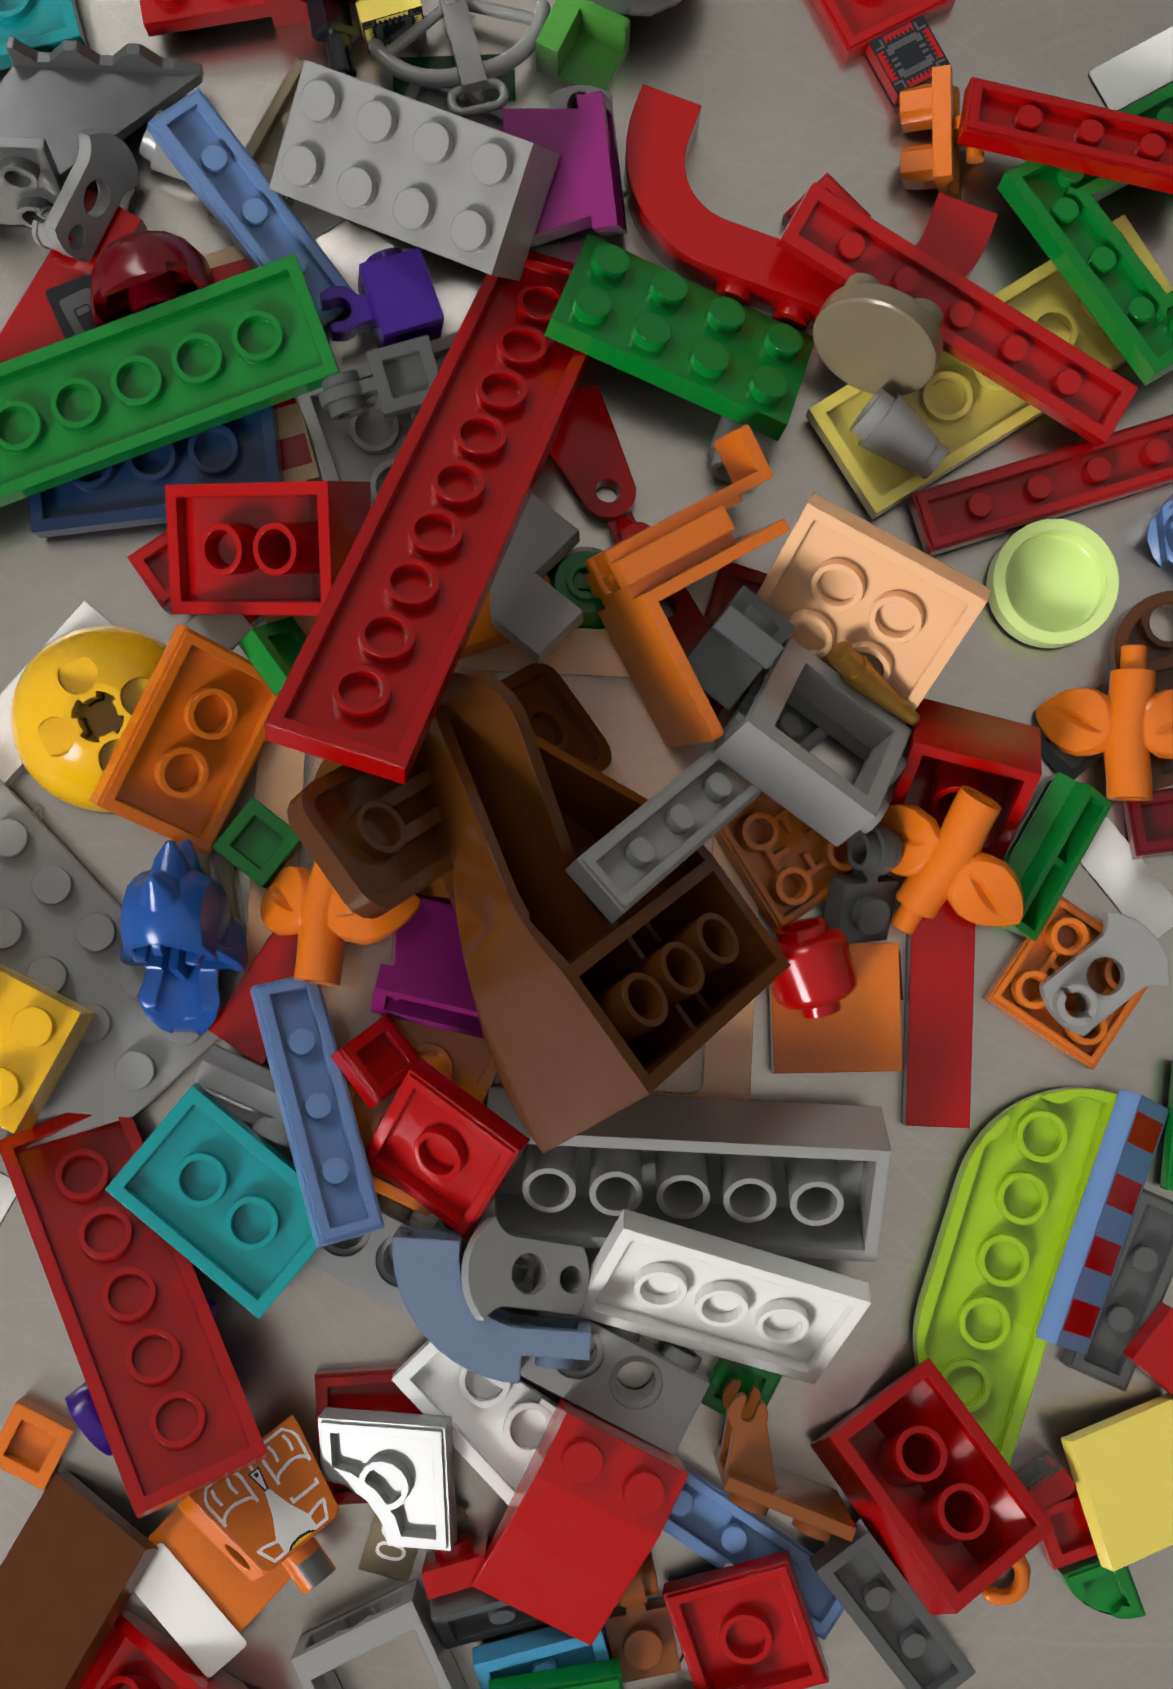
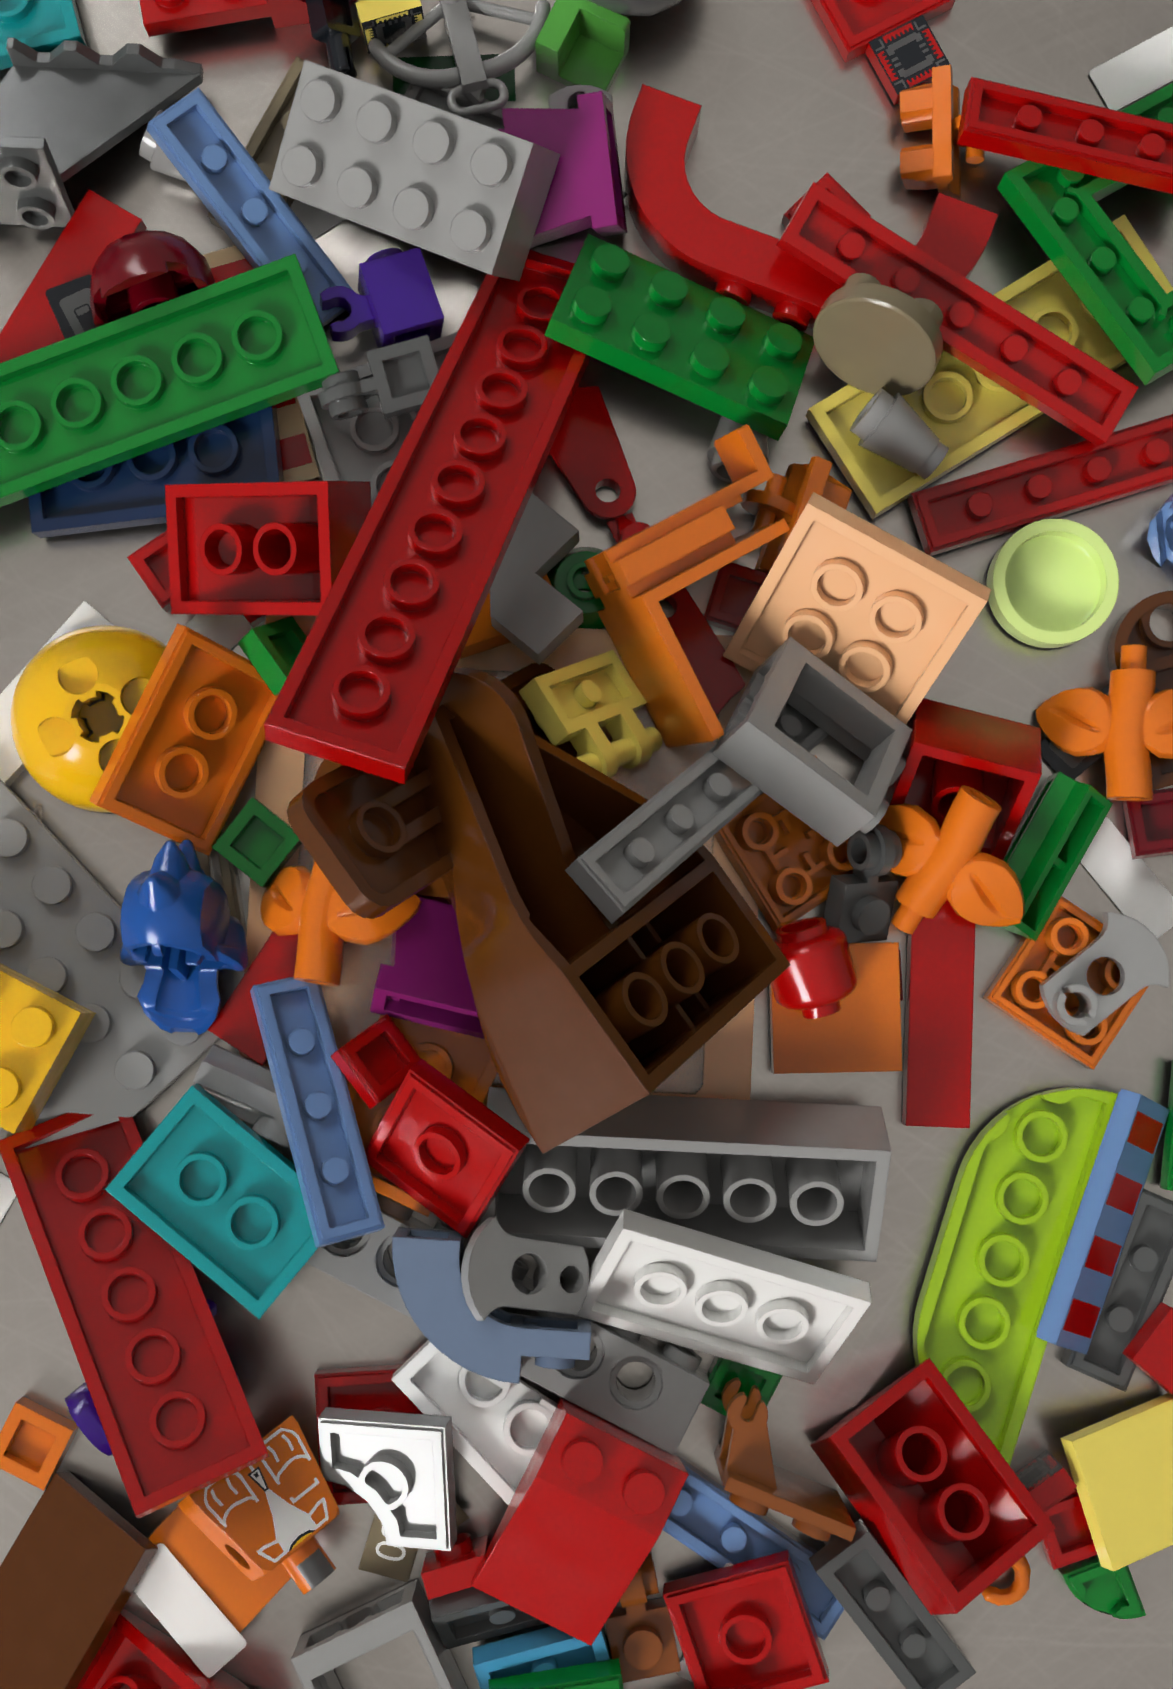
light grey piece [31,129,140,262] -> none
dark grey brick [686,585,796,710] -> none
pearl gold helmet [827,641,920,725] -> none
none -> light yellow plate [519,650,663,778]
none -> orange hips [741,456,852,574]

